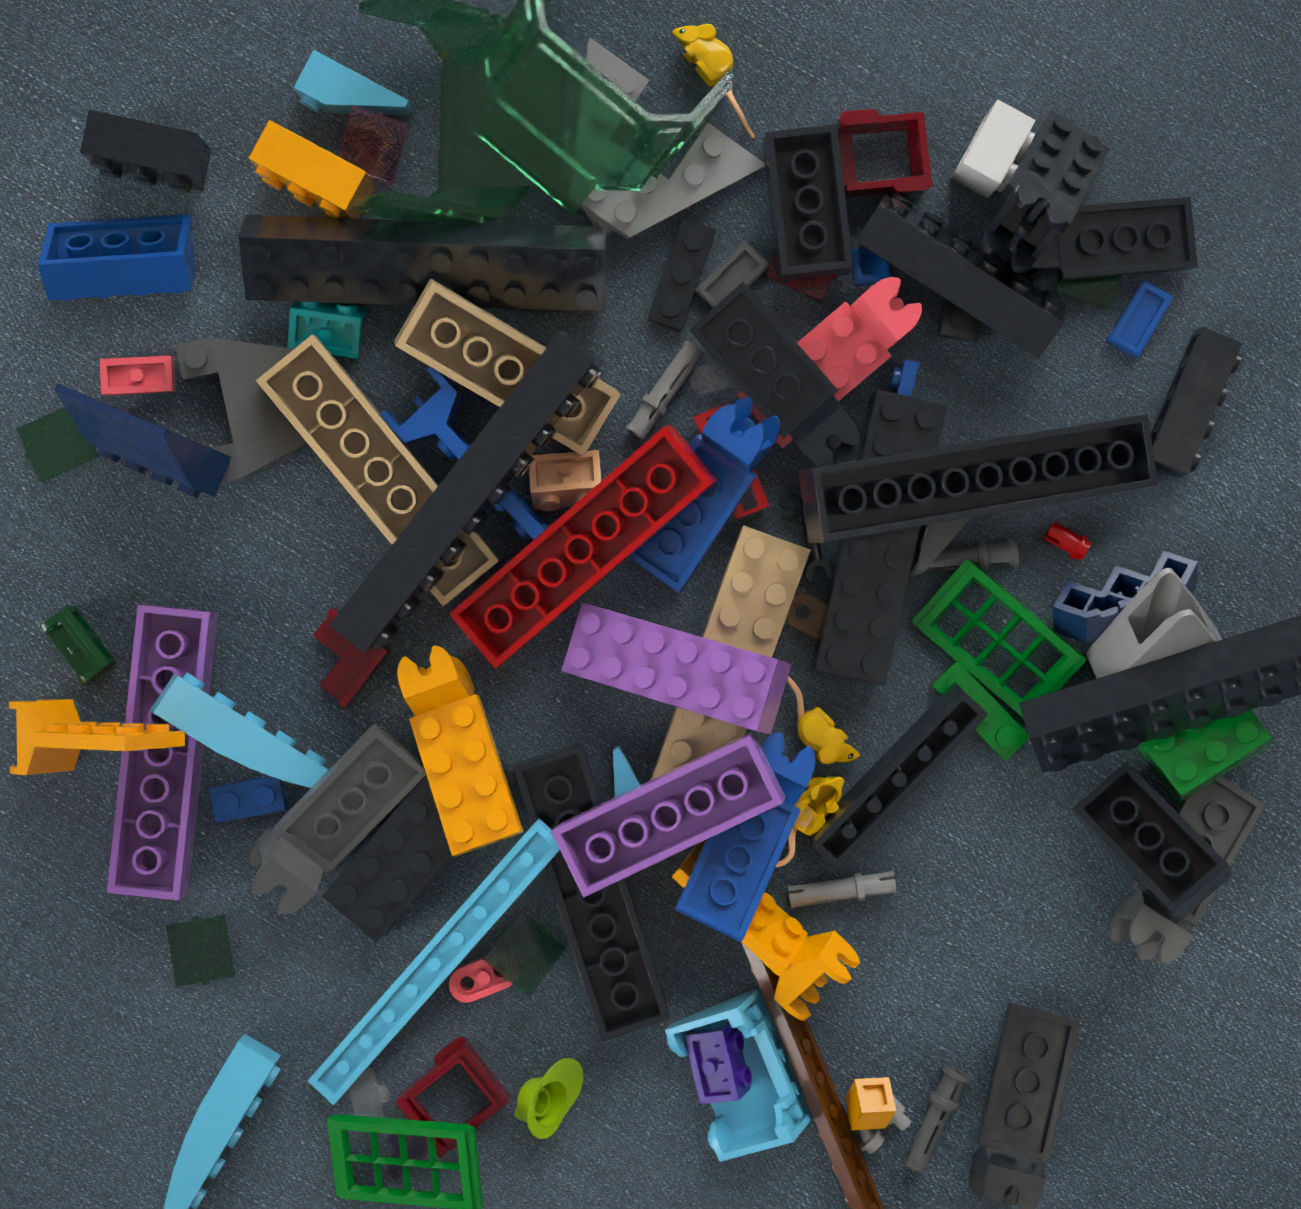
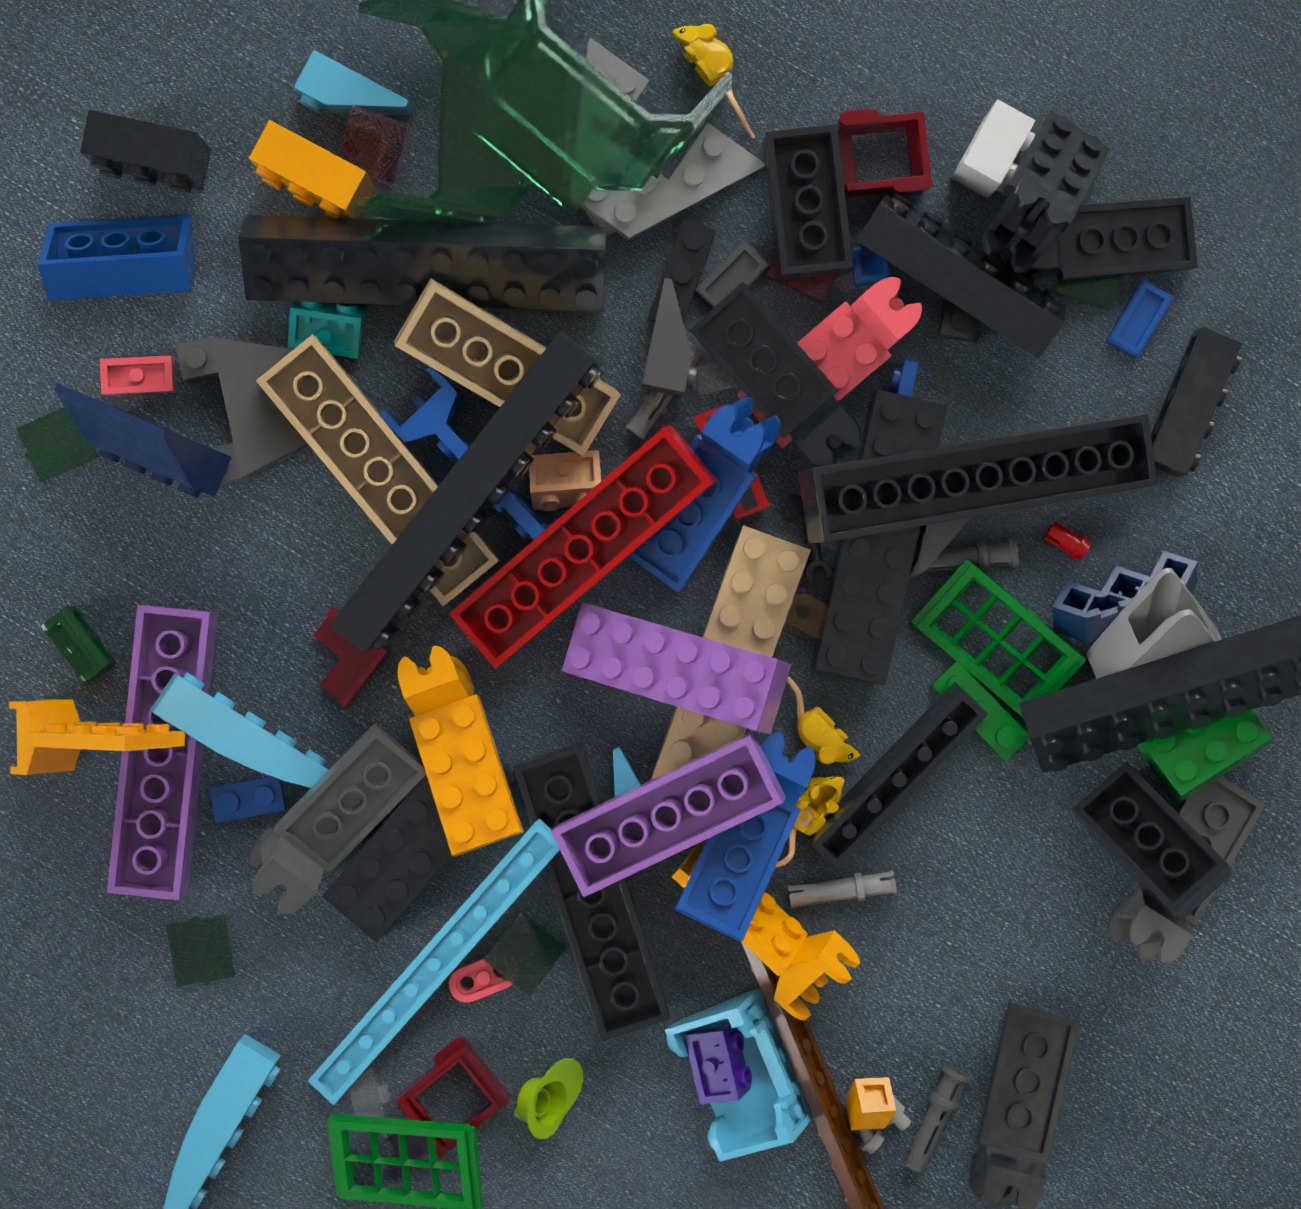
none -> dark grey slope [641,278,697,397]

